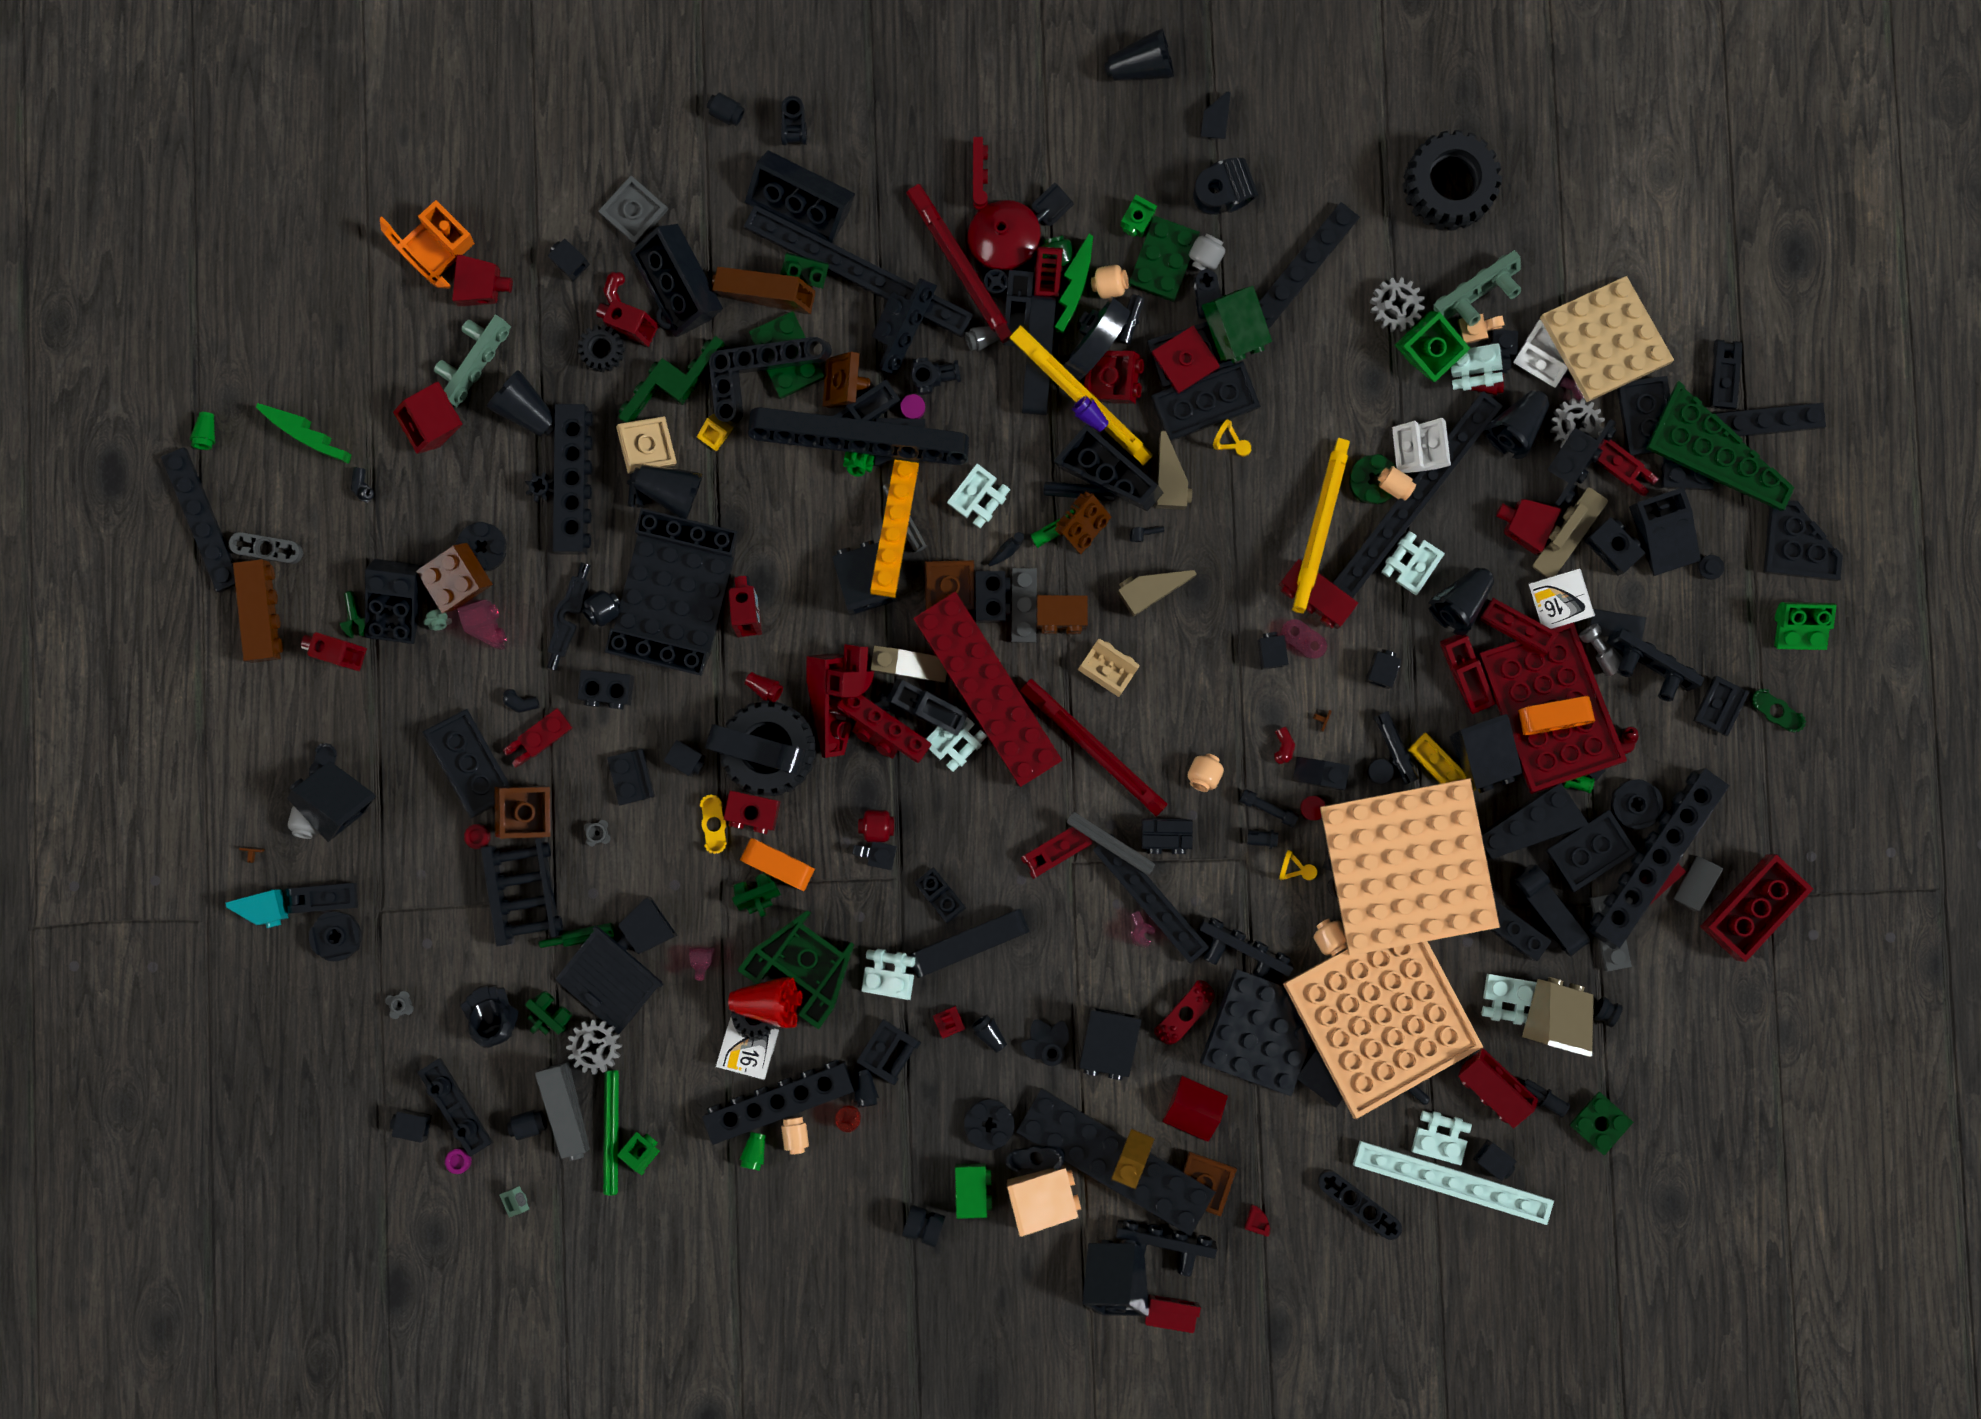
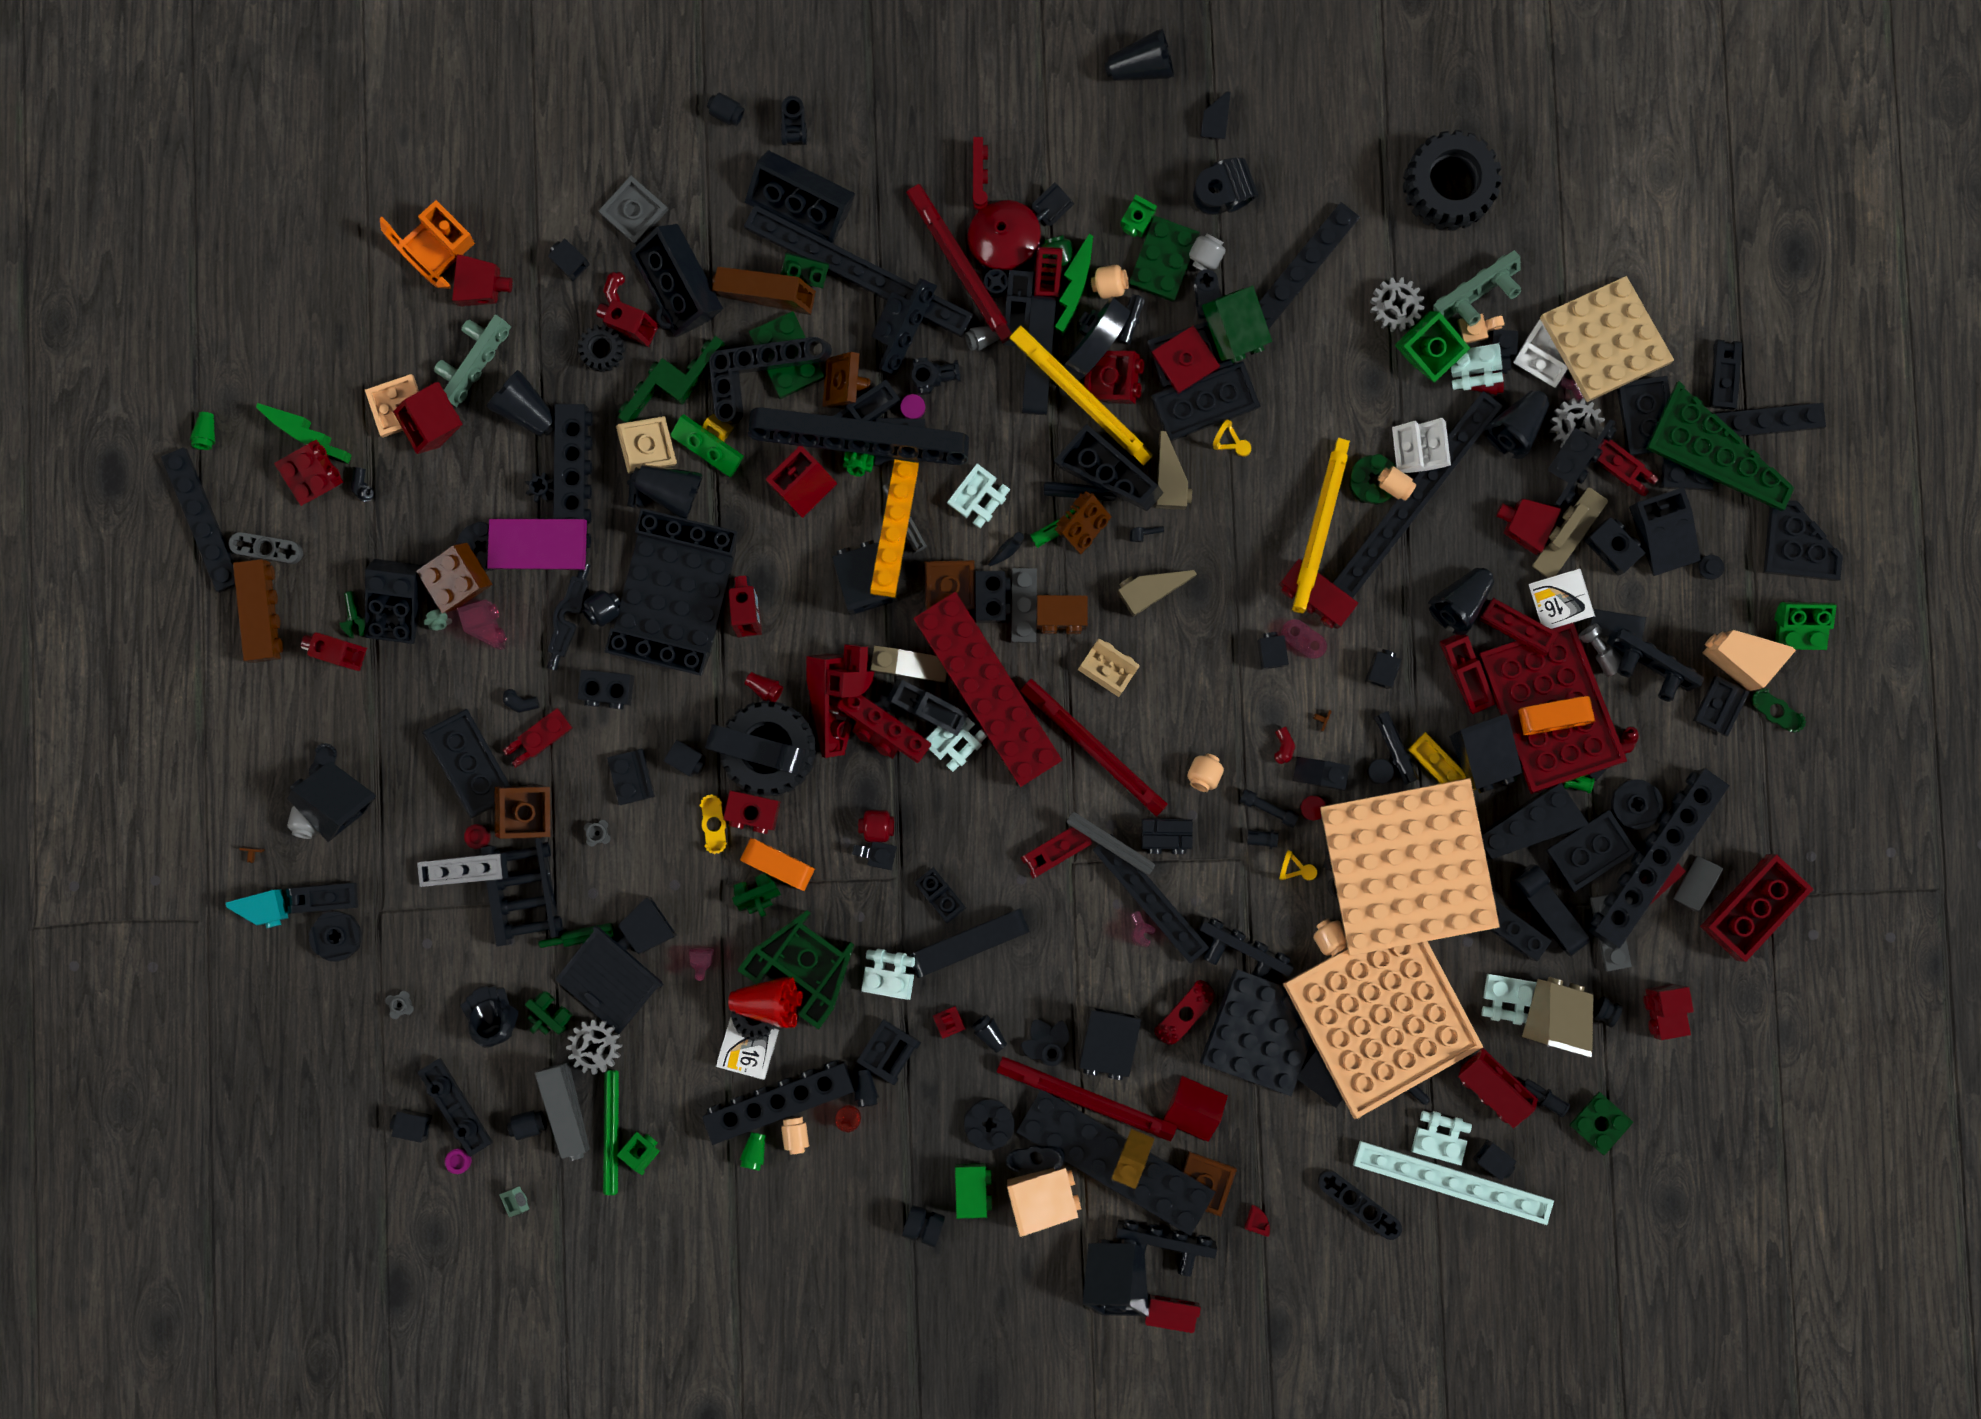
dark purple cone [1072,396,1109,432] -> none
light aqua plate [1381,531,1445,595] -> none
none -> dark red plate [274,439,343,506]
none -> light nougat plate [365,374,419,437]
none -> plate [417,853,508,887]
none -> magenta tile [487,519,587,570]
none -> green plate [670,414,744,477]
none -> dark red slope [765,446,837,518]
none -> dark red piece [996,1056,1177,1142]
none -> dark red brick [1644,984,1694,1040]
none -> light nougat slope [1703,630,1796,691]

